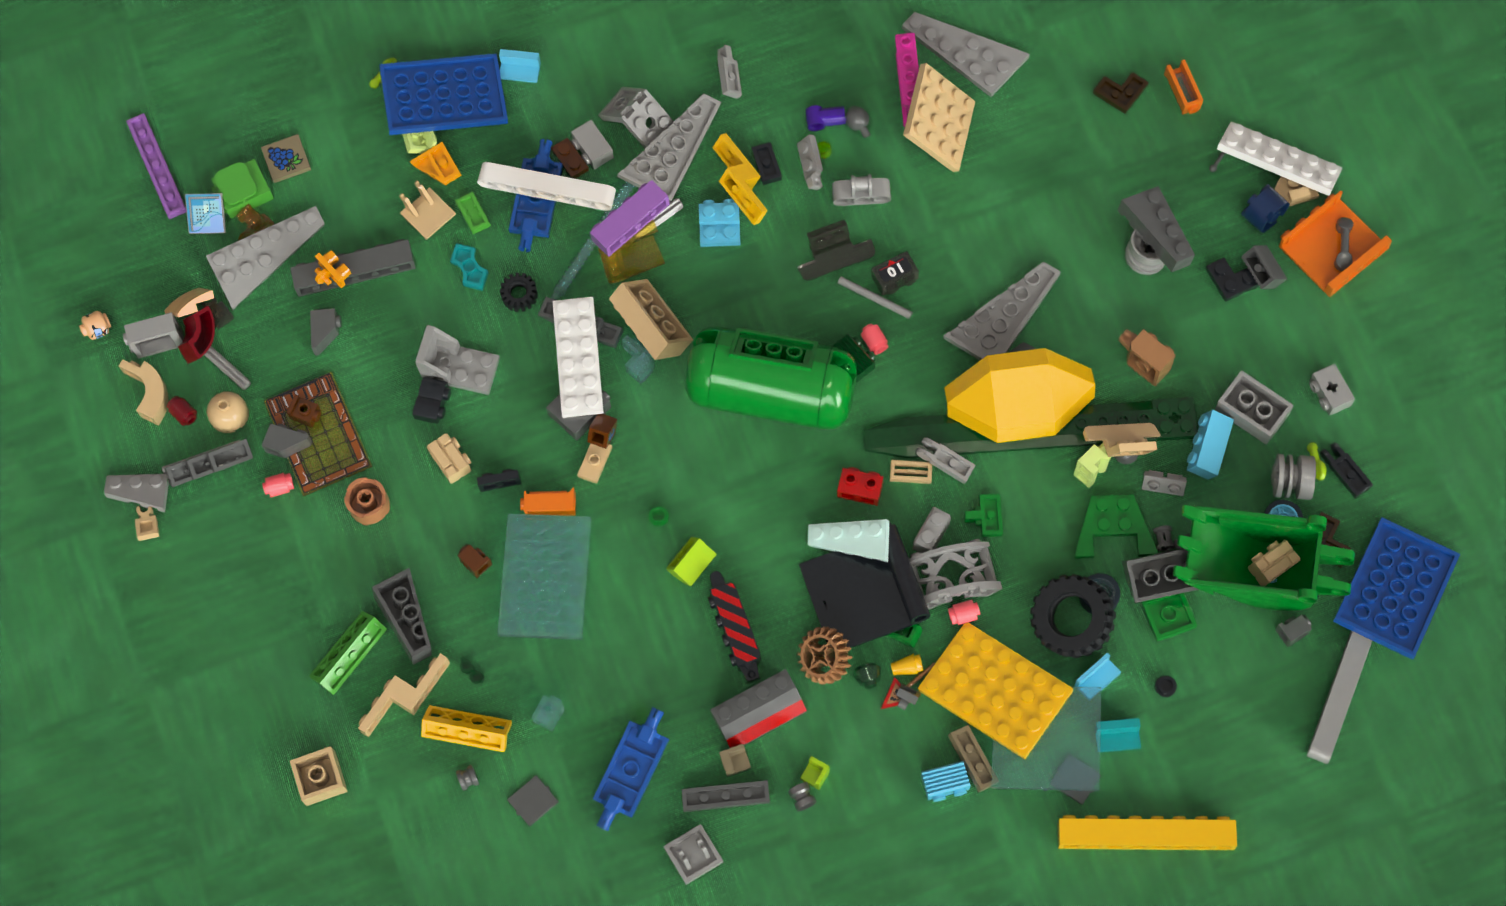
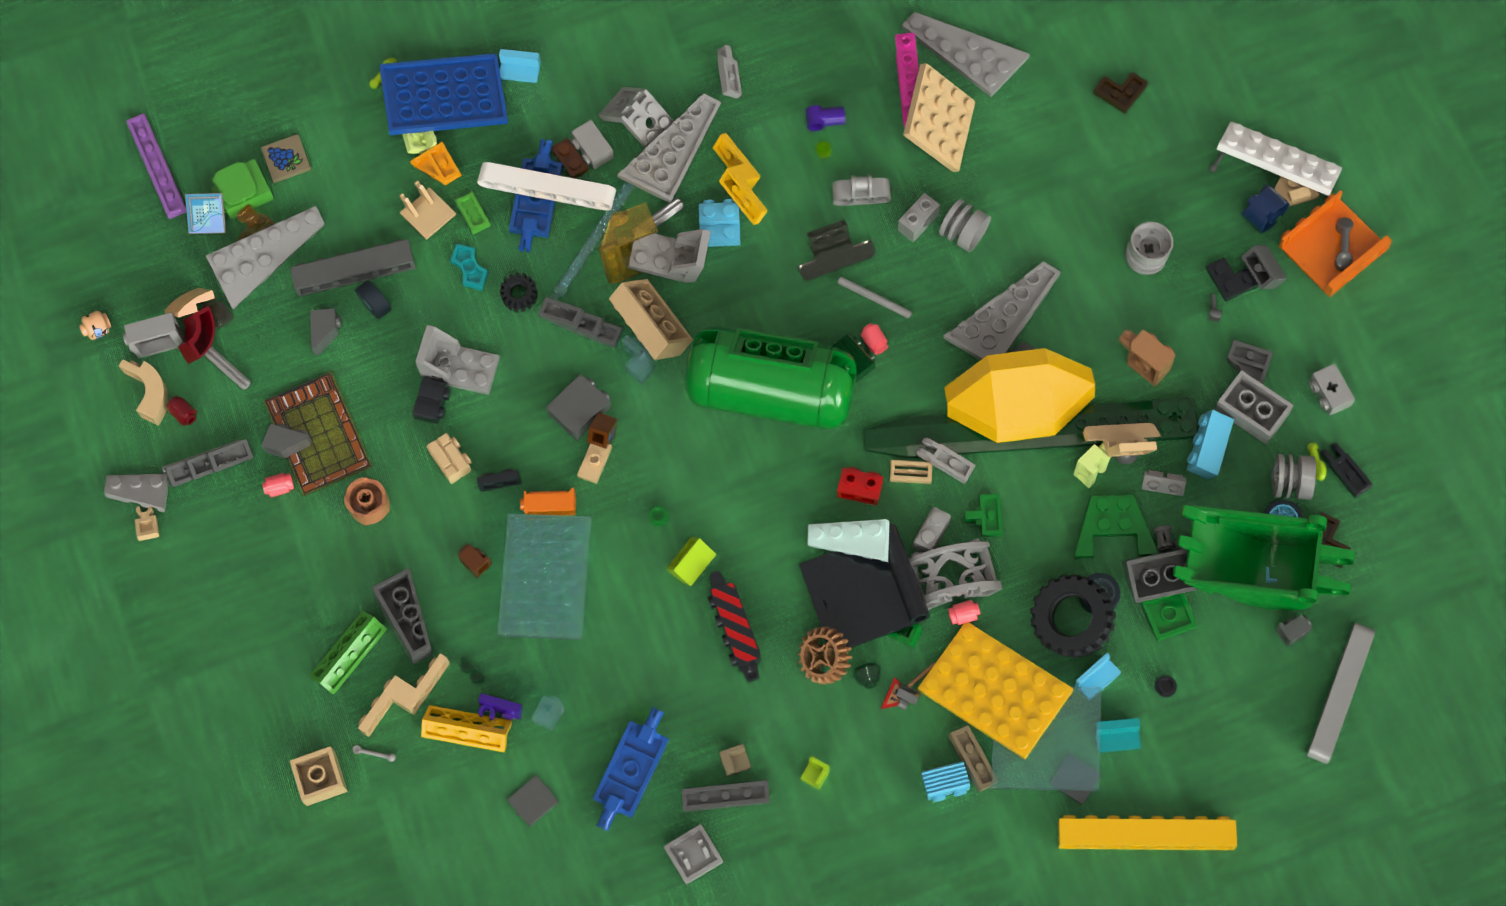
tan cylinder [207,391,249,433] -> none
reddish brown brick [286,394,321,428] -> none
light orange hips [315,250,351,289] -> none
dark grey wheel [455,765,479,791] -> none
white plate [553,297,604,418] -> none
medium lavender brick [590,180,670,257] -> none
dark grey slope [710,669,807,748] -> none
black plate [751,142,782,185] -> none
flat silver wheel [788,782,817,812] -> none
light grey hinge [797,135,823,190] -> none
dark grey piece [845,106,871,138] -> none
clear smoke brick [871,251,919,296] -> none
yellow cone [891,653,923,675] -> none
dark grey wedge [1117,186,1195,272] -> none
orange window [1164,59,1203,115] -> none
tan brick [1248,540,1300,586] -> none
blue plate [1333,517,1460,660] -> none
none -> light grey hinge [353,745,396,762]
none -> black wheel [355,280,391,319]
none -> dark purple plate [478,693,523,720]
none -> light grey bracket [627,229,711,283]
none -> light grey brick [898,193,940,242]
none -> light grey wheel [939,199,991,252]
none -> dark grey hand [1209,294,1222,322]
none -> dark grey wing [1226,340,1273,384]

